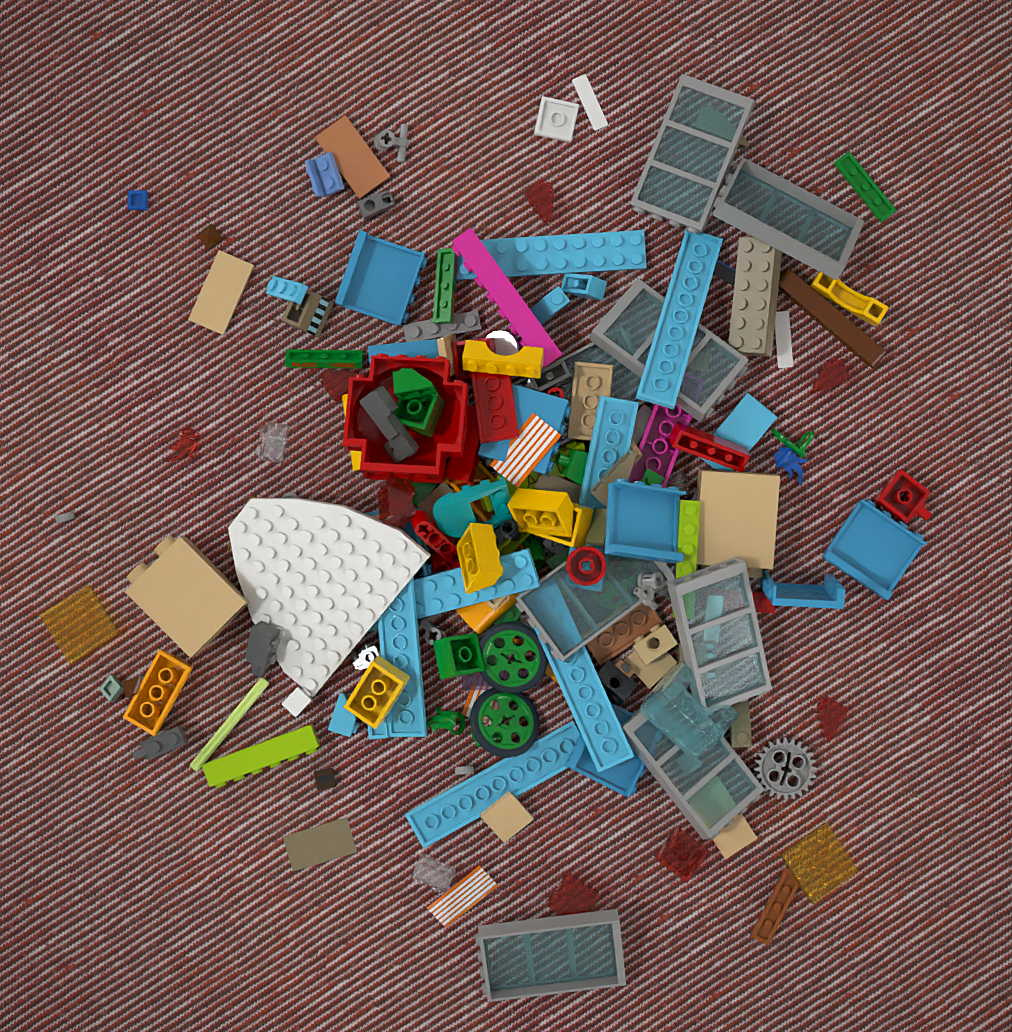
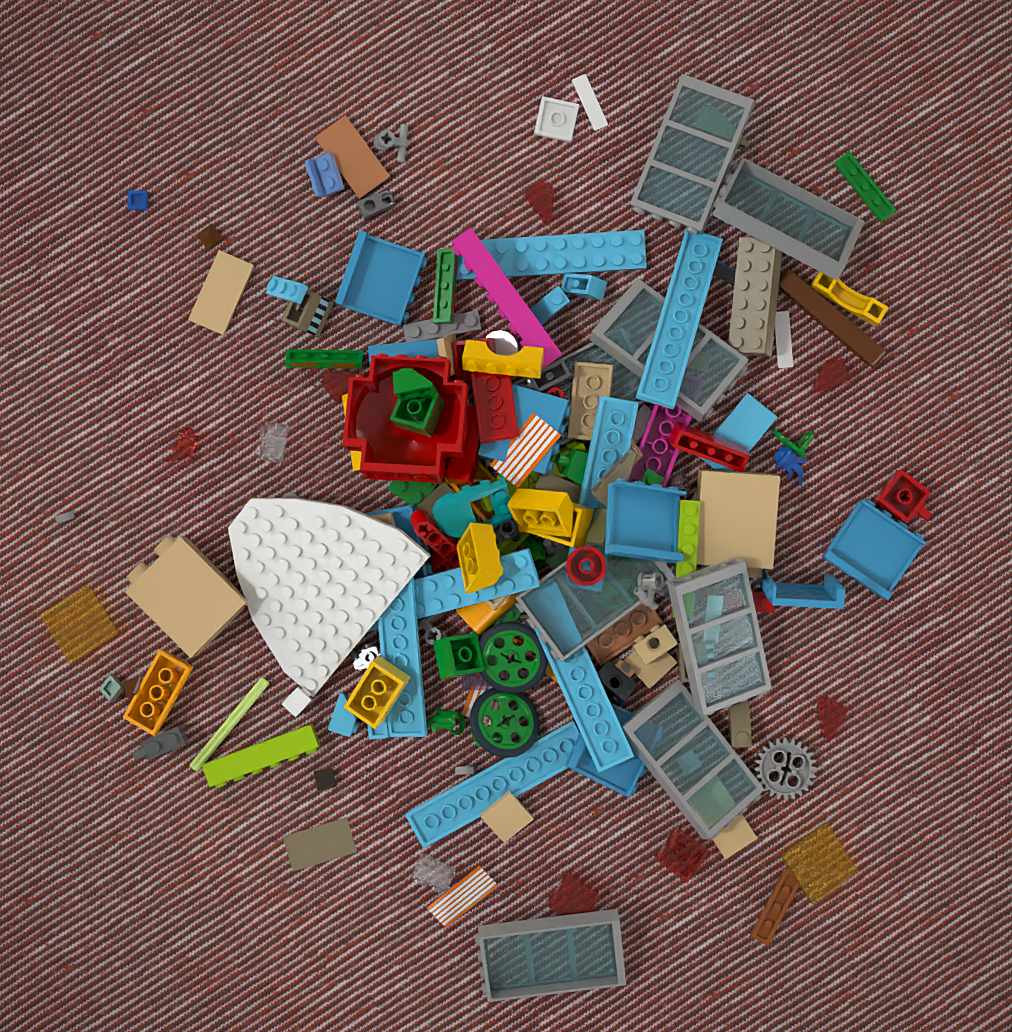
dark grey hinge [245,621,281,678] -> none
dark grey piece [359,386,419,464] -> none
clear red brick [378,478,415,529] -> none
clear light blue windscreen [641,662,740,757] -> none

